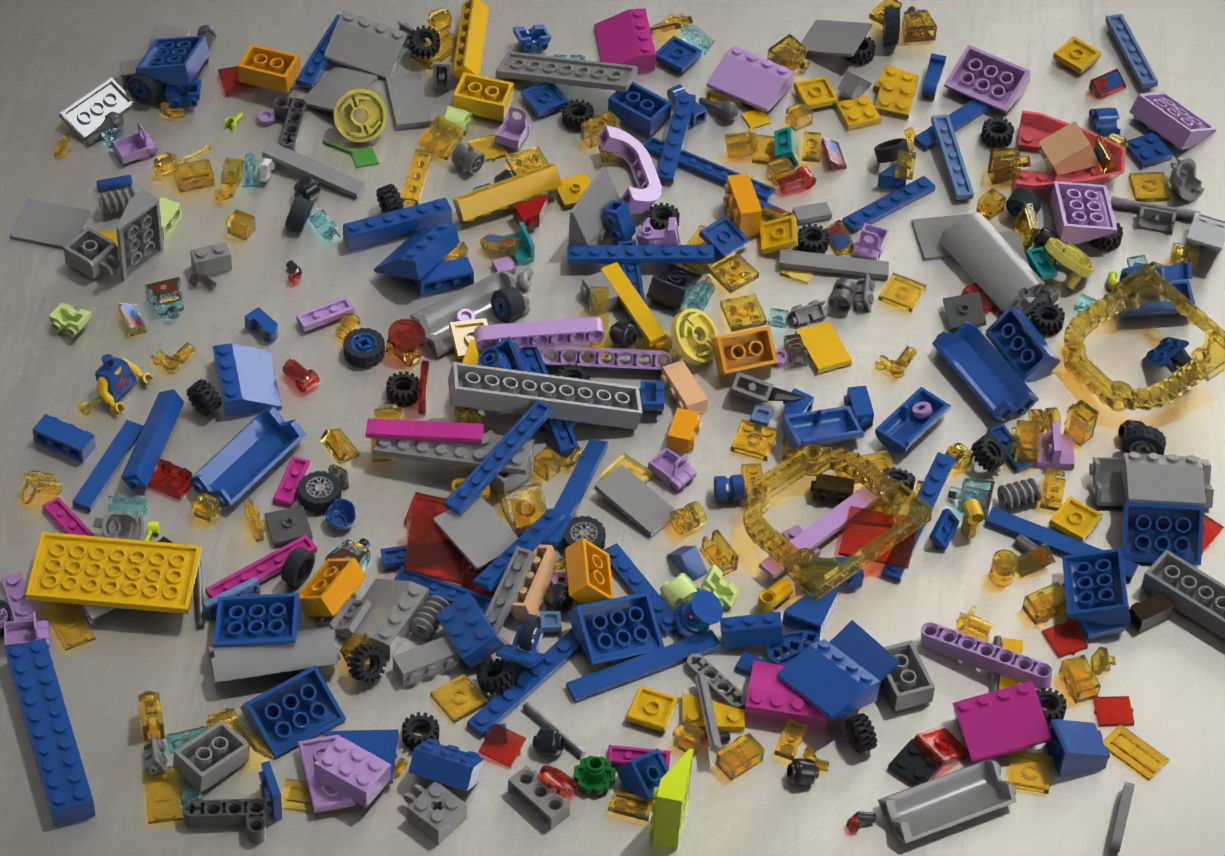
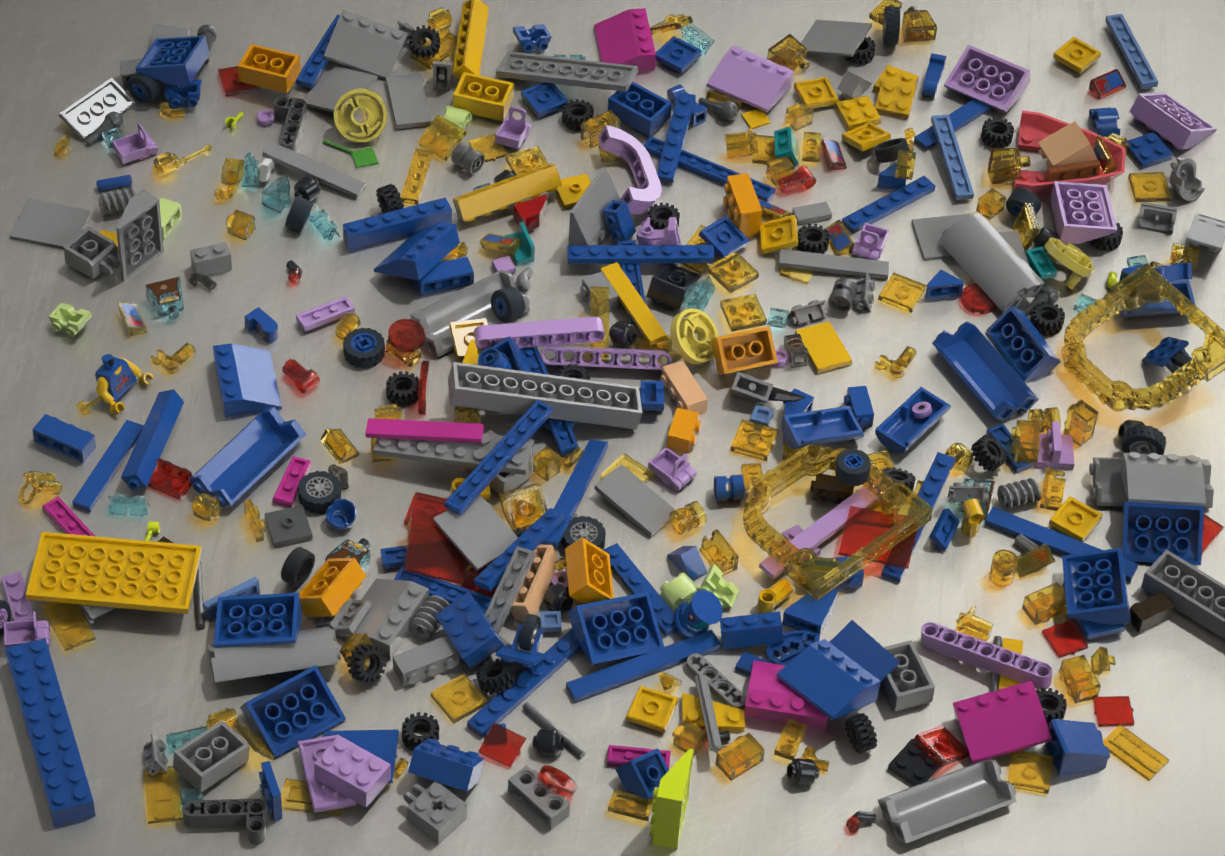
light grey helmet [93,510,144,540] -> none
clear yellow torso [138,690,165,742] -> none
clear yellow brick [173,159,215,193] -> none
black tyre [186,379,222,416] -> none
dark pink plate [205,535,317,599] -> none
lavender tile [456,308,475,322] -> none
green plant [573,756,616,795] -> none
dark grey plate [943,292,986,332] -> none
light grey beam [1109,782,1135,852] -> none
light grey piece [1111,196,1201,221] -> none
none -> clear light blue slope [261,175,291,213]
none -> clear yellow slope [658,672,683,691]
none -> black wheel [835,449,871,486]
none -> yellow plate [841,122,891,151]
none -> blue slope [925,270,964,299]
none -> light grey hinge [949,483,989,503]
none -> dark orange plate [1046,160,1101,182]

